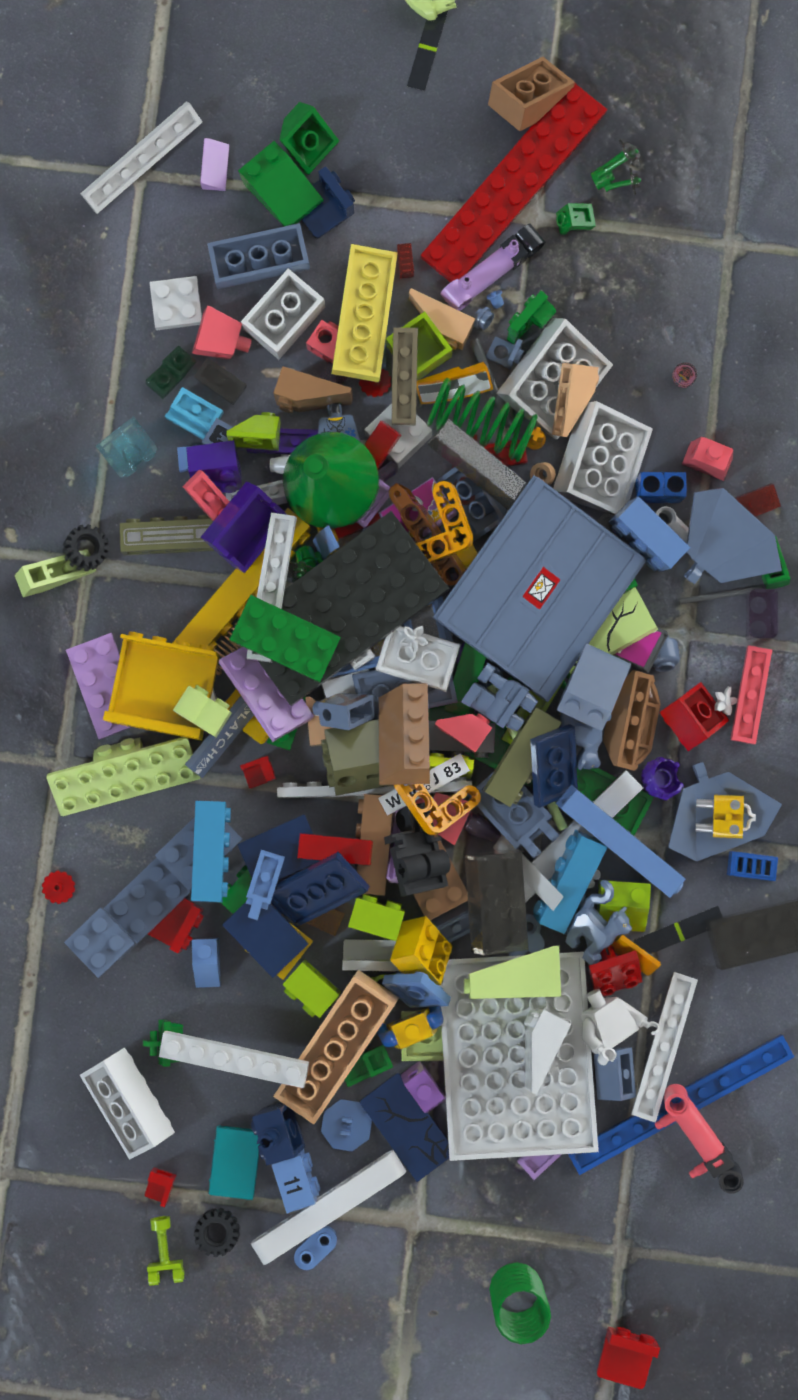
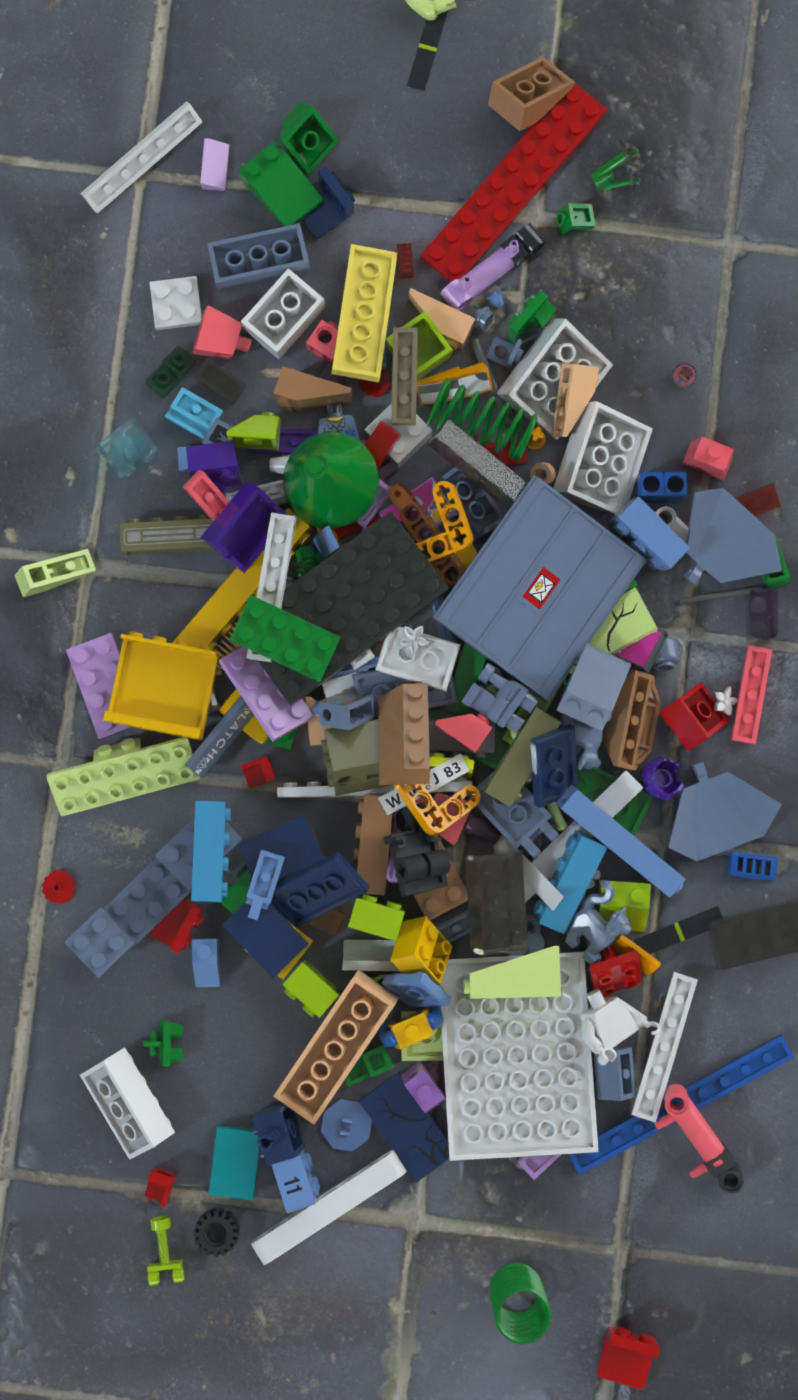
black tyre [62,524,109,571] -> none
white plate [159,1031,309,1088] -> none
yellowish green brick [173,685,232,738] -> none
medium blue plate [294,1226,337,1270] -> none
red tile [297,833,373,865] -> none
white slope [524,1009,571,1095] -> none
yellow piece [696,795,756,839] -> none

